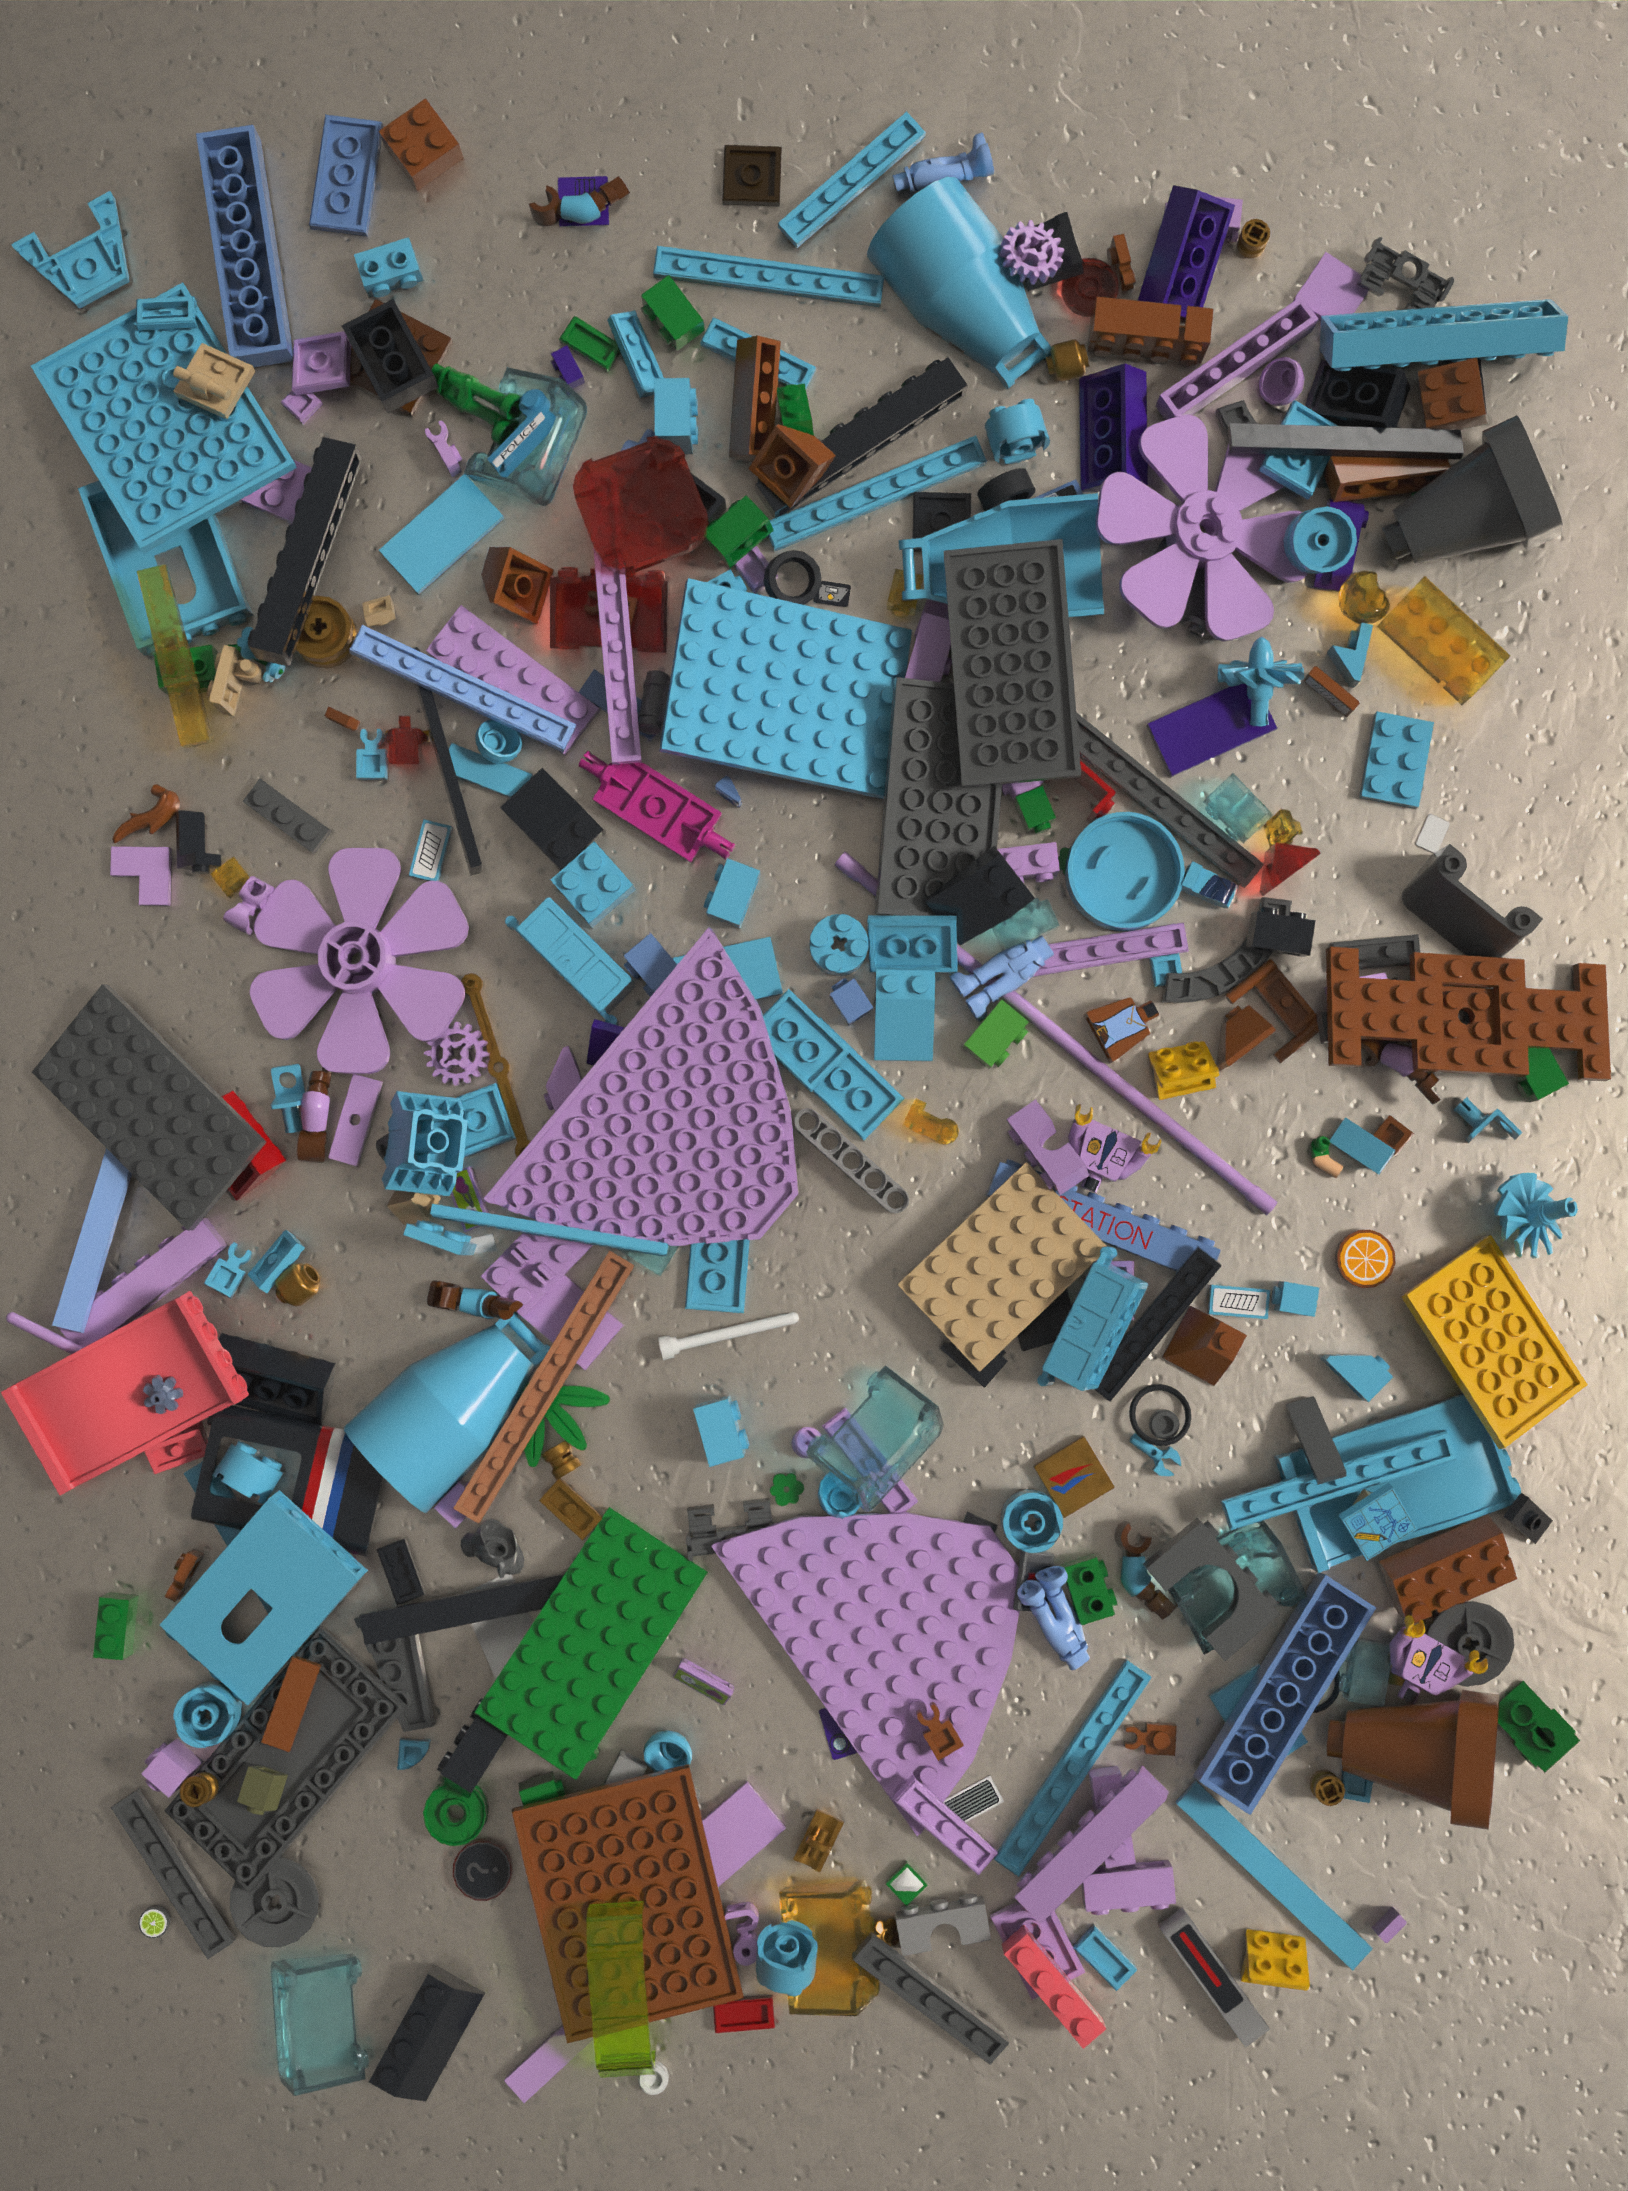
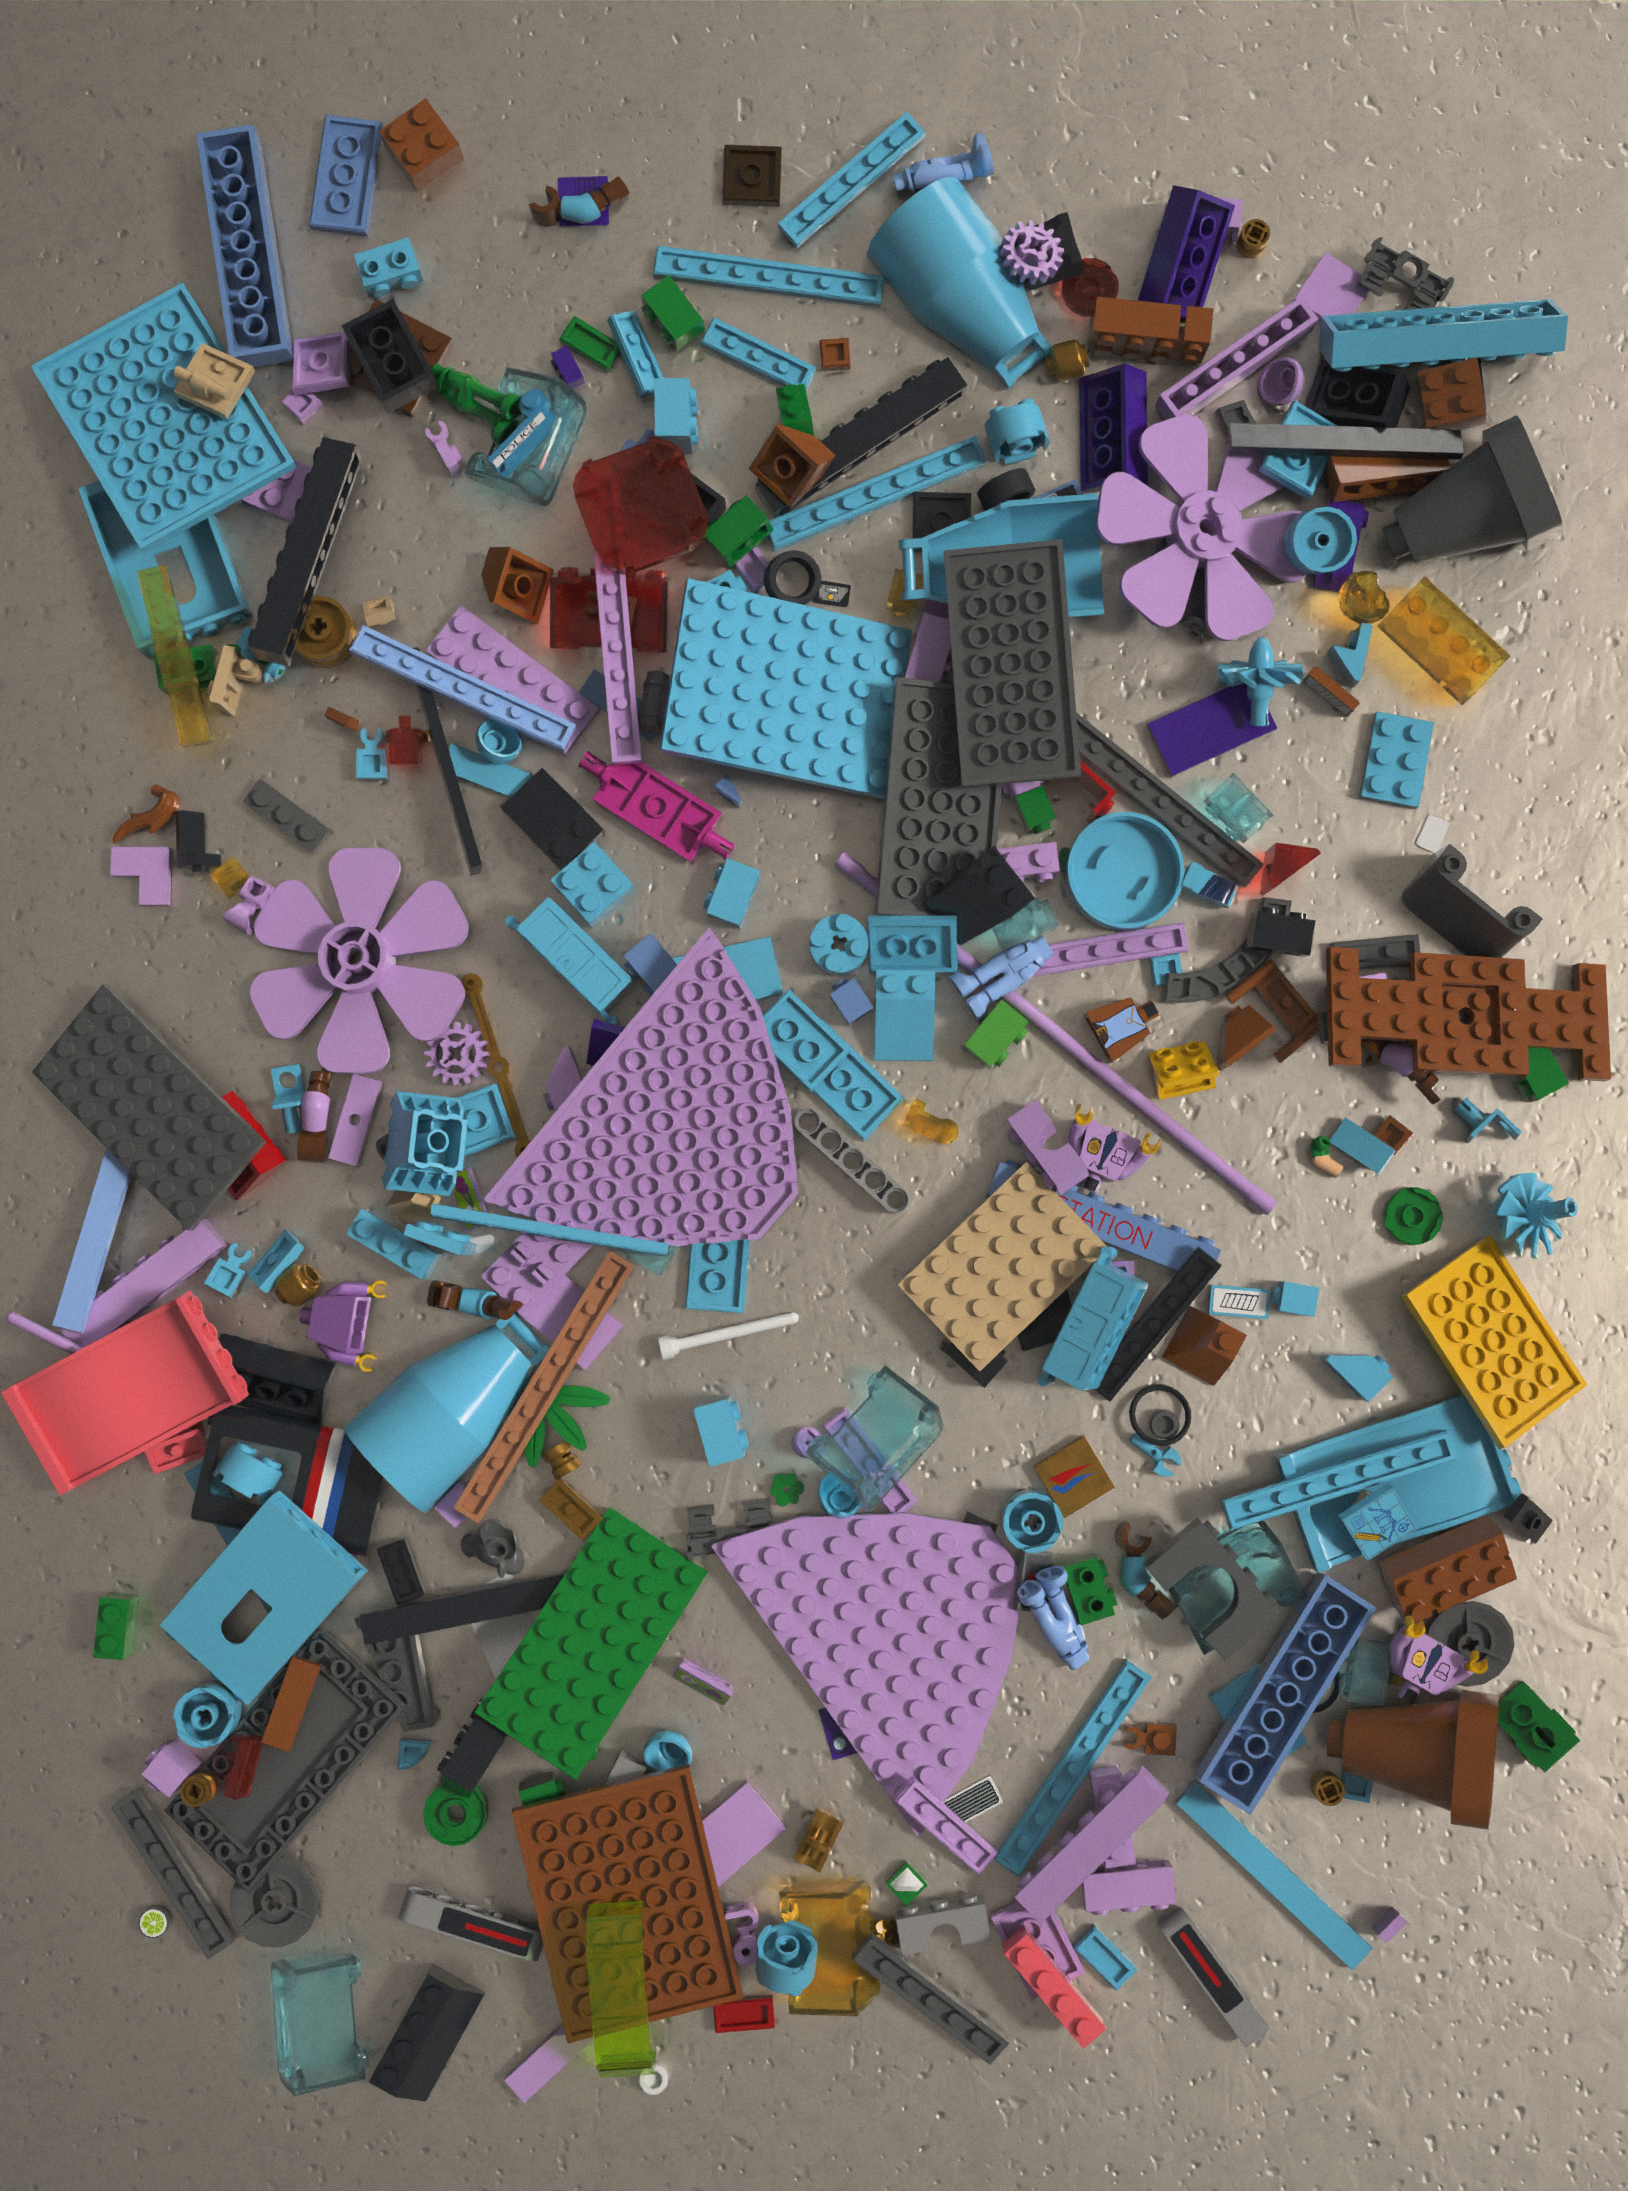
medium azure wing [11,191,130,309] -> none
medium azure tile [136,296,197,331] -> none
sand blue plant [143,1375,183,1414] -> none
dark orange plate [165,1549,205,1602] -> none
olive brick [237,1765,288,1815] -> none
medium azure tile [379,474,504,595] -> none
tile [409,819,453,881] -> none
black tile [453,1838,513,1901] -> none
dark orange brick [729,335,781,463] -> none
dark orange plate [916,1702,964,1761] -> none
dark orange plate [1107,234,1136,292] -> none
yellow bracket [1240,1929,1310,1991] -> none
clear yellow tile [1263,809,1303,851] -> none
dark grey tile [1286,1396,1347,1485] -> none
tile [1335,1230,1396,1288] -> none
none -> clear red plate [224,1734,263,1800]
none -> medium lavender torso [299,1281,387,1372]
none -> medium azure arch [346,1209,442,1280]
none -> beam [399,1886,543,1962]
none -> dark orange tile [820,338,851,371]
none -> green tile [1382,1187,1443,1246]

